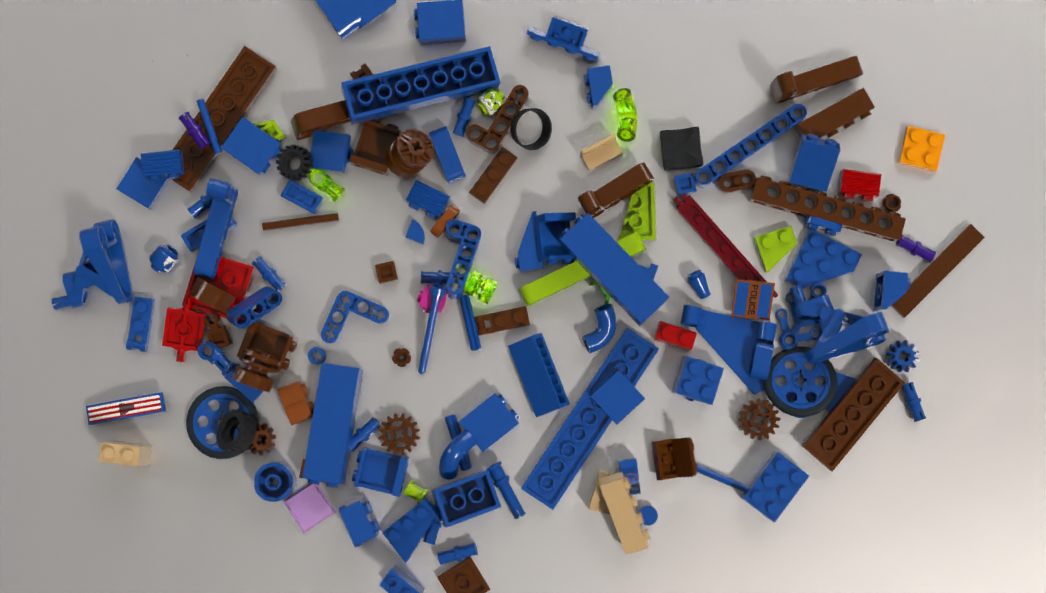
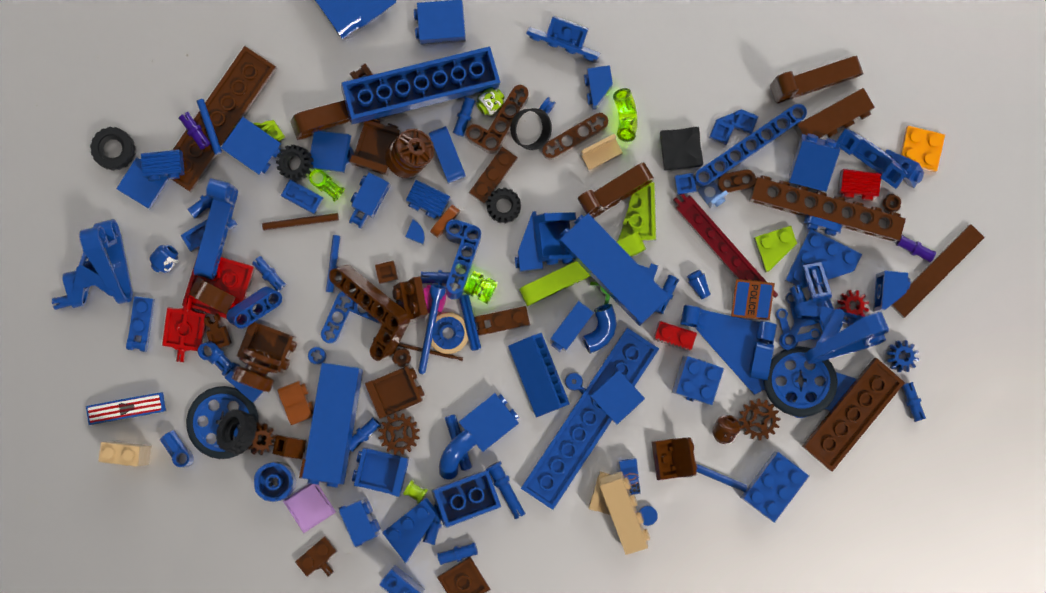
none -> black tyre [90,127,136,171]
none -> blue piece [159,430,194,467]
none -> reddish brown brick [272,435,306,459]
none -> reddish brown plate [295,536,338,577]
none -> blue bar [326,235,340,293]
none -> reddish brown beam [329,265,410,361]
none -> blue brick [349,172,391,229]
none -> reddish brown panel [365,365,425,419]
none -> reddish brown piece [373,337,463,361]
none -> reddish brown plate [392,276,428,322]
none -> blue wheel [431,312,468,354]
none -> black tyre [486,187,521,224]
none -> blue bush [539,97,556,115]
none -> reddish brown beam [542,113,608,160]
none -> blue brick [550,301,594,352]
none -> blue piece [565,372,586,394]
none -> blue pin [655,275,679,314]
none -> light blue bracket [697,182,728,208]
none -> blue tile [709,109,759,145]
none -> reddish brown head [712,415,741,444]
none -> blue tile [802,262,832,302]
none -> red gear [836,290,869,320]
none -> blue slope [837,128,908,189]
none -> blue bracket [885,149,924,188]

